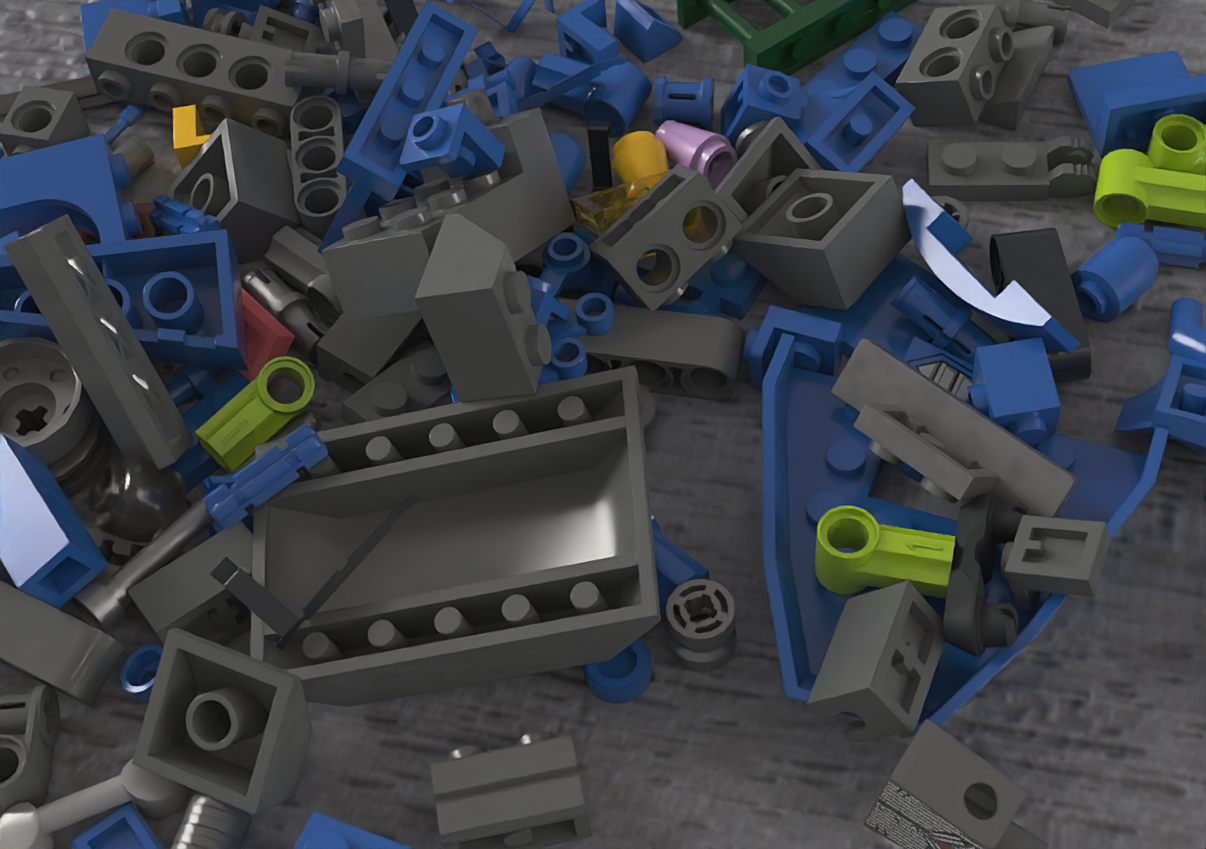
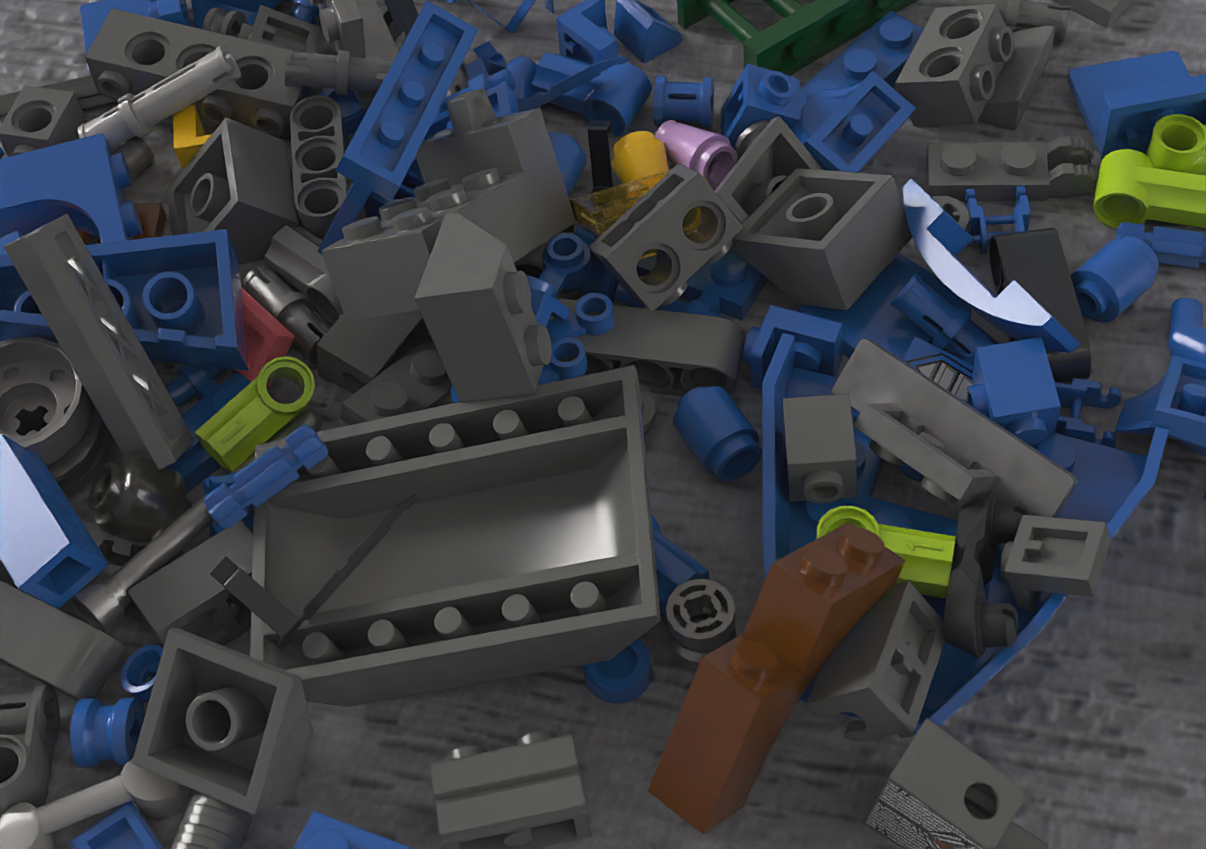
blue axle [148,195,221,235] -> none
blue bracket [399,103,506,178] -> none
none -> blue wheel [70,698,145,768]
none -> light grey pin [78,45,241,150]
none -> reddish brown arch [648,522,906,835]
none -> blue brick [673,386,762,482]
none -> dark grey brick [783,394,857,503]
none -> blue piece [965,186,1031,254]
none -> blue piece [1054,378,1121,448]

